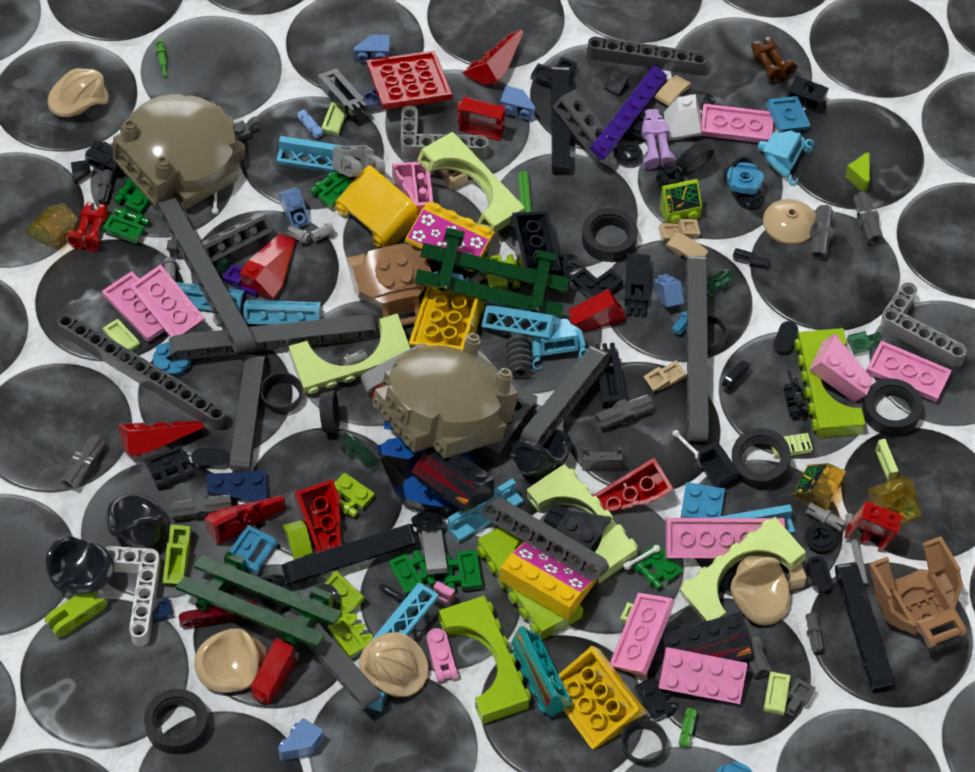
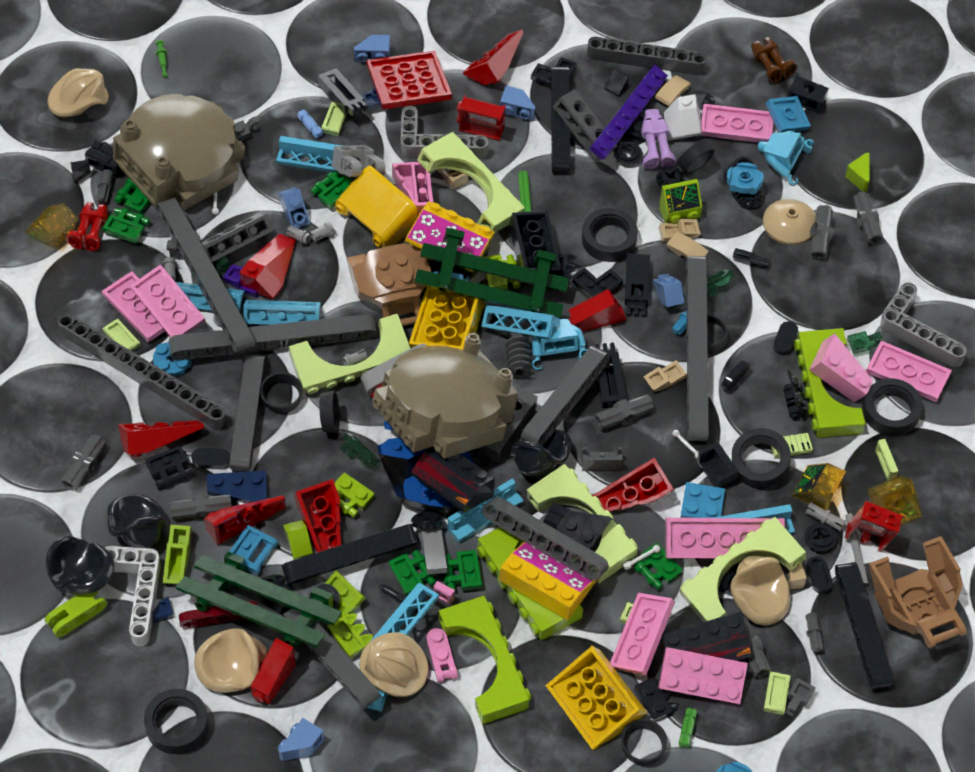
teal slope [511,626,573,717] -> none

